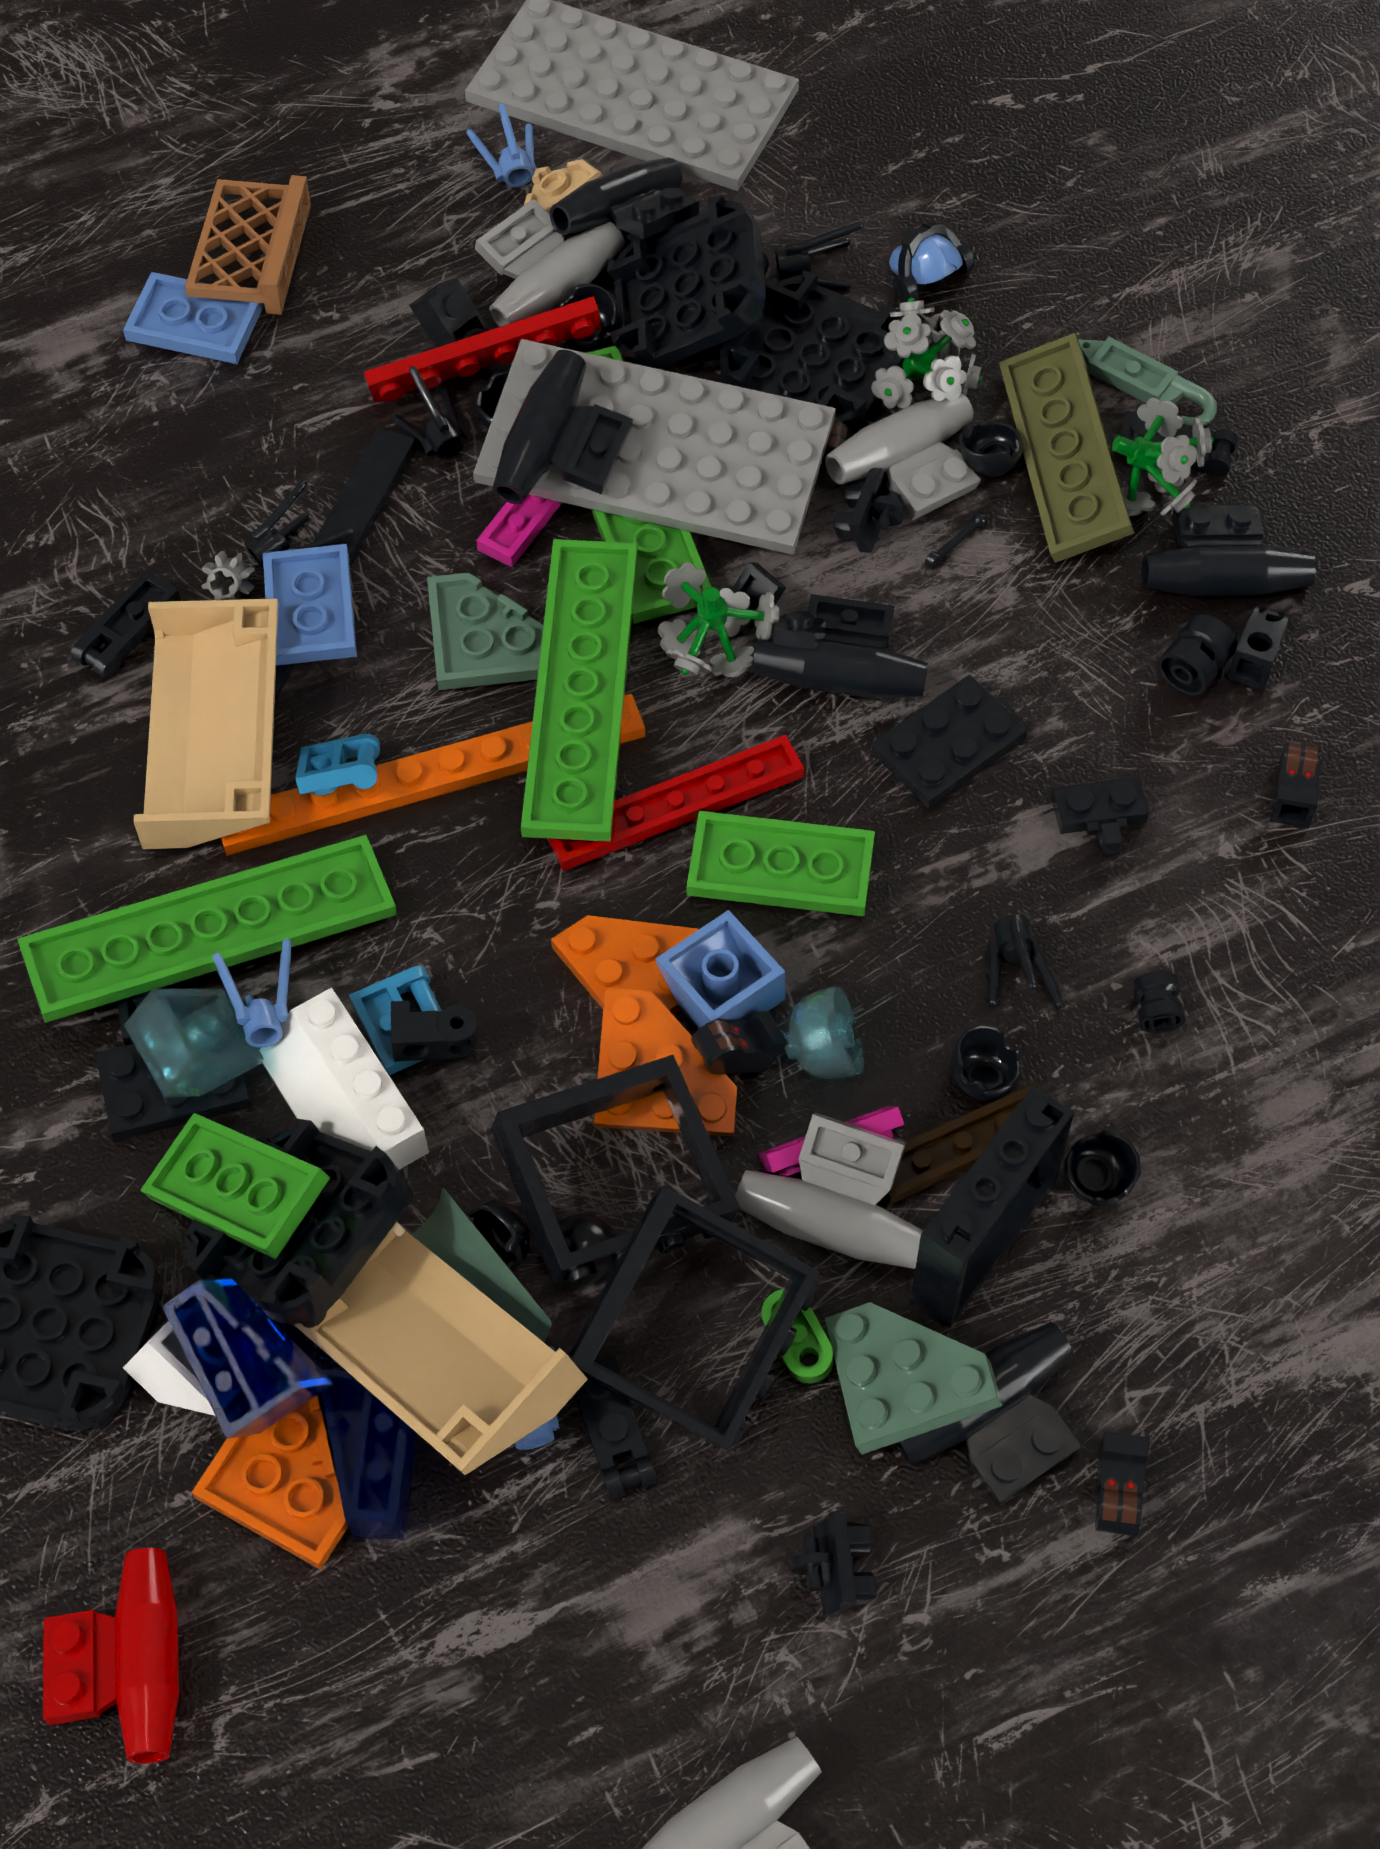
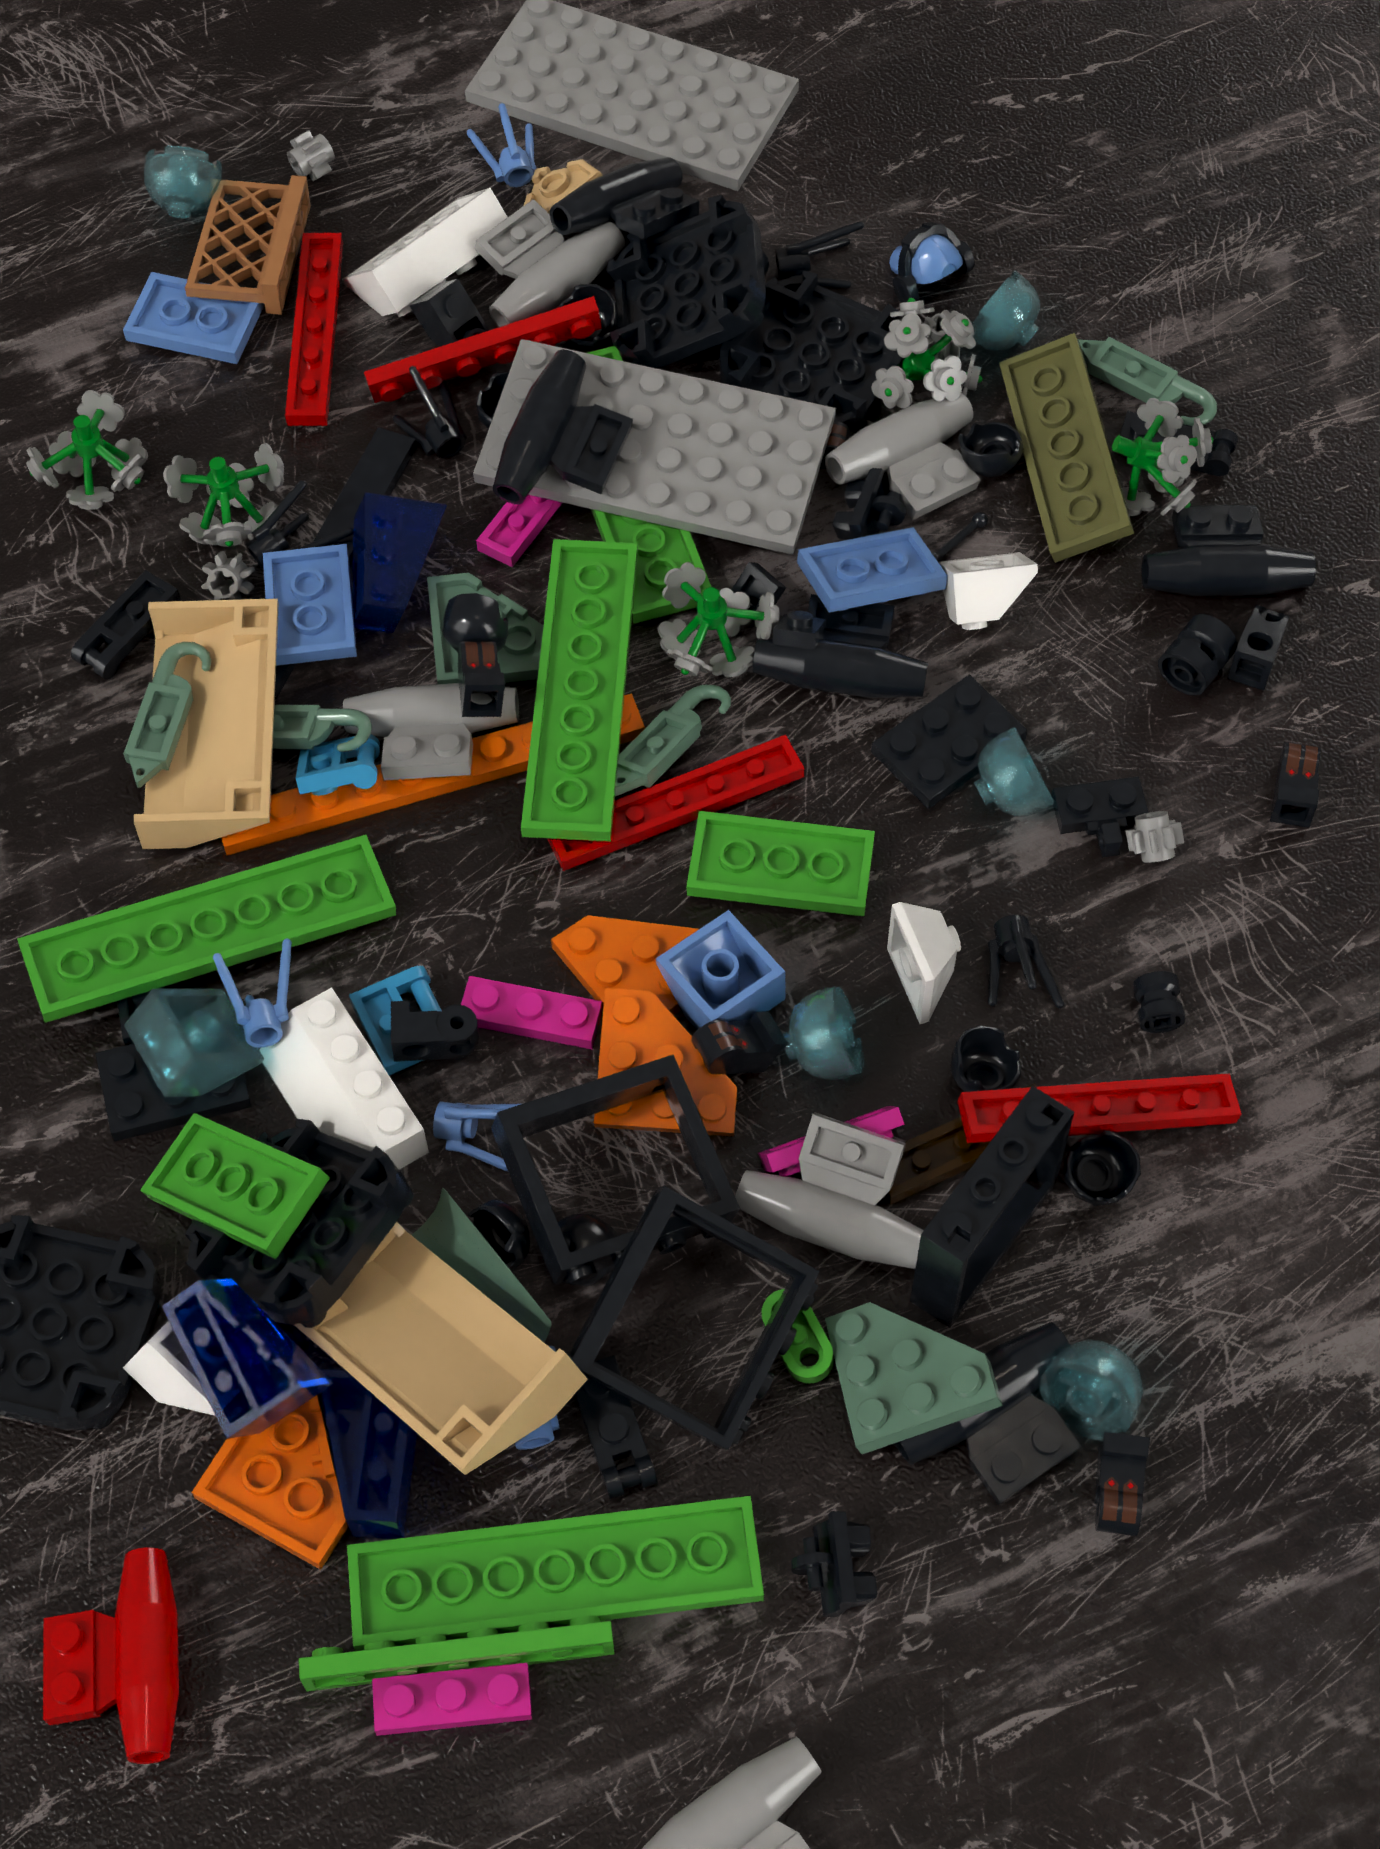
none -> light grey plant [26,390,148,510]
none -> sand green plate [123,642,211,788]
none -> clear light blue cylinder [144,146,223,219]
none -> light grey plant [163,443,284,547]
none -> sand green plate [273,705,372,752]
none -> red plate [285,233,343,426]
none -> light grey gear [287,130,335,181]
none -> bright green plate [299,1616,615,1691]
none -> white slope [342,188,508,317]
none -> light grey plate [343,683,519,780]
none -> bright green plate [347,1496,764,1651]
none -> clear blue wedge [352,492,447,633]
none -> dark pink plate [372,1662,532,1736]
none -> medium blue plant [433,1101,521,1171]
none -> black hair [442,593,508,652]
none -> black leg [458,642,505,717]
none -> dark pink plate [461,976,603,1049]
none -> sand green plate [615,685,731,796]
none -> medium blue plate [797,527,947,612]
none -> white slope [887,902,961,1024]
none -> white slope [938,552,1038,630]
none -> red plate [957,1073,1242,1143]
none -> clear light blue cylinder [971,270,1040,352]
none -> clear light blue cylinder [974,727,1055,817]
none -> clear light blue cylinder [1039,1339,1143,1440]
none -> light grey gear [1126,811,1184,863]

